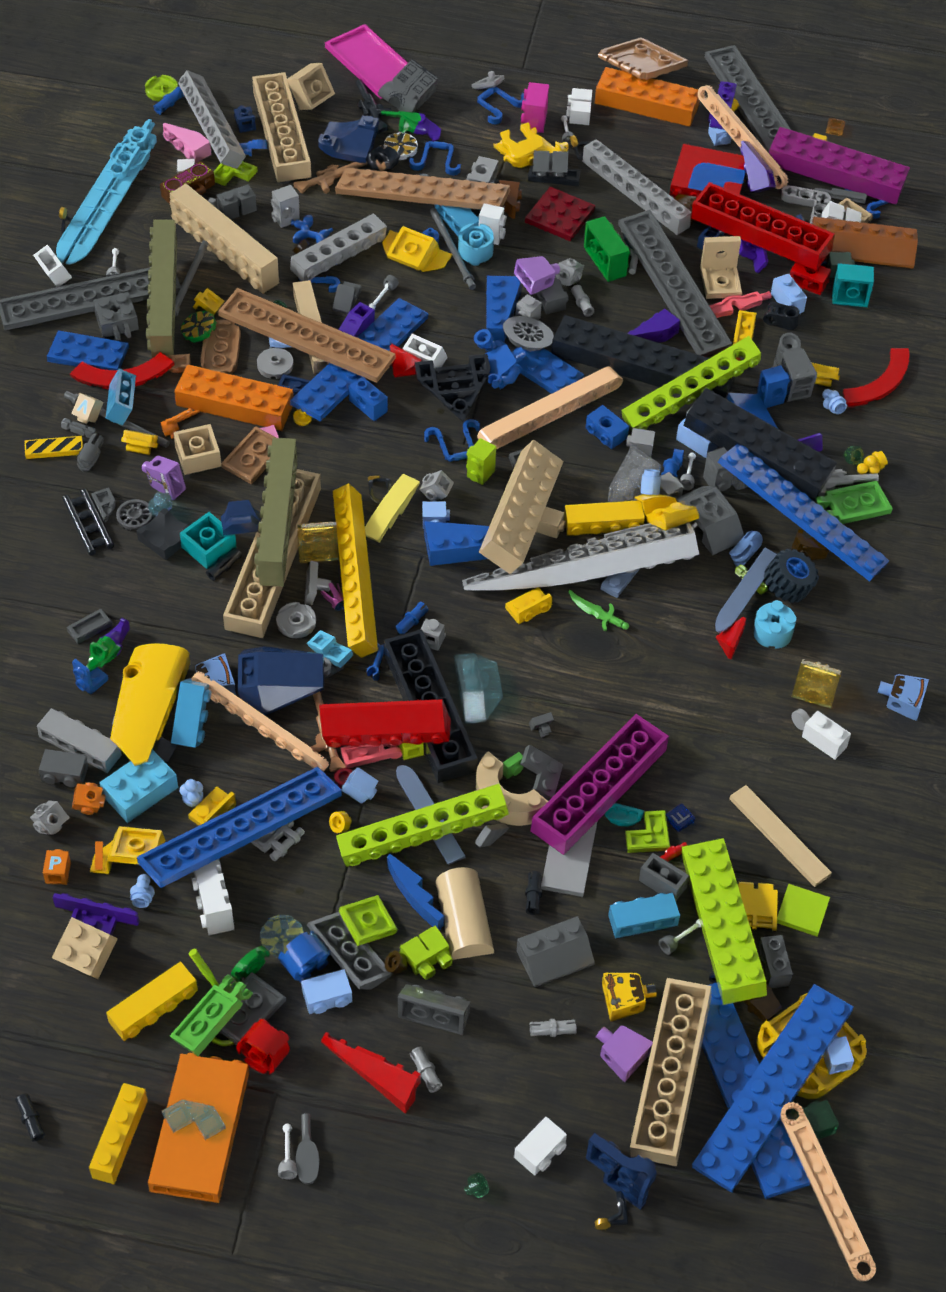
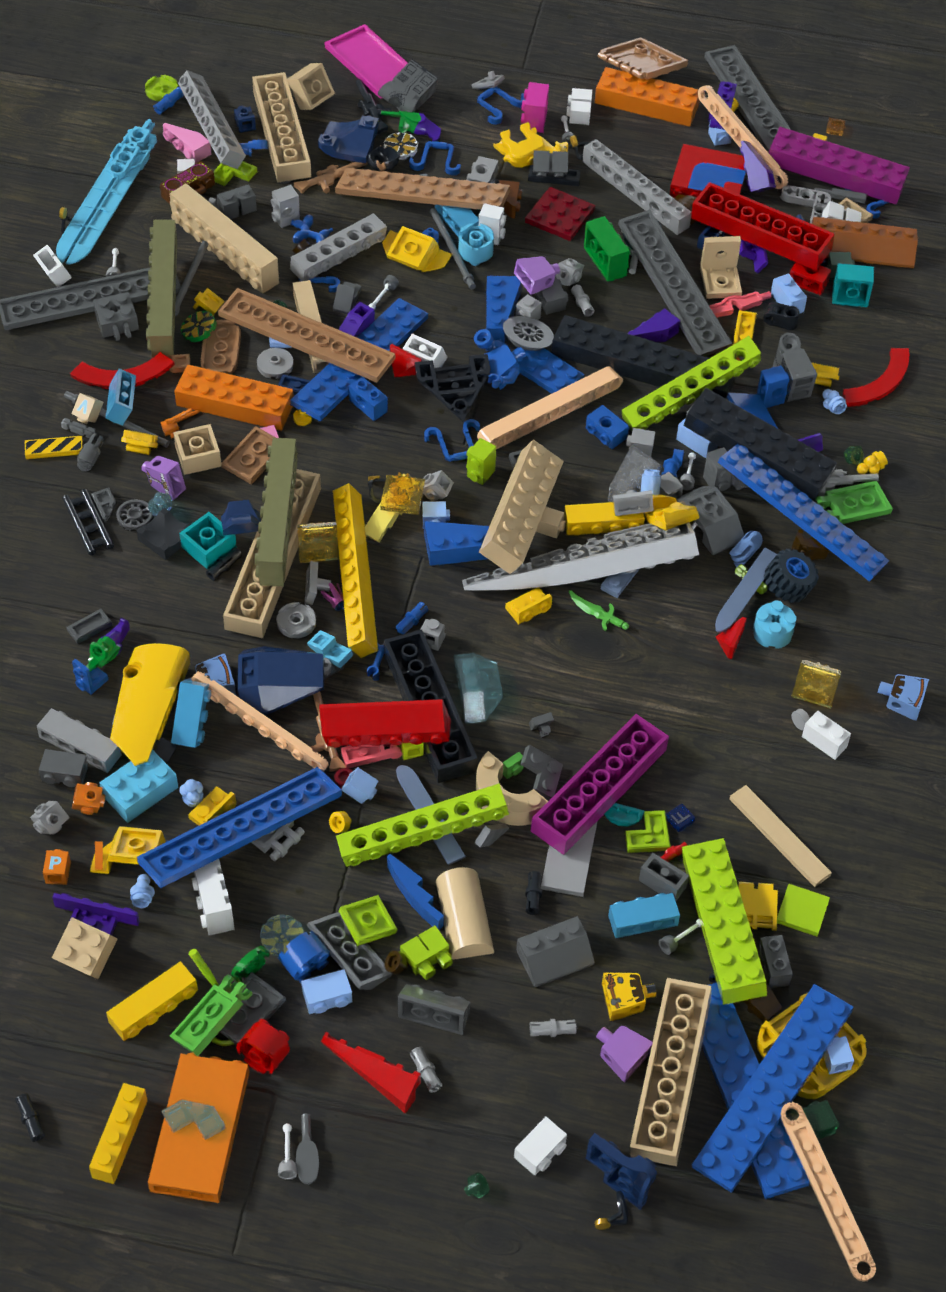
blue plate [47,330,129,370] -> none
none -> clear yellow plate [380,472,425,515]
none -> light grey tile [613,490,654,516]

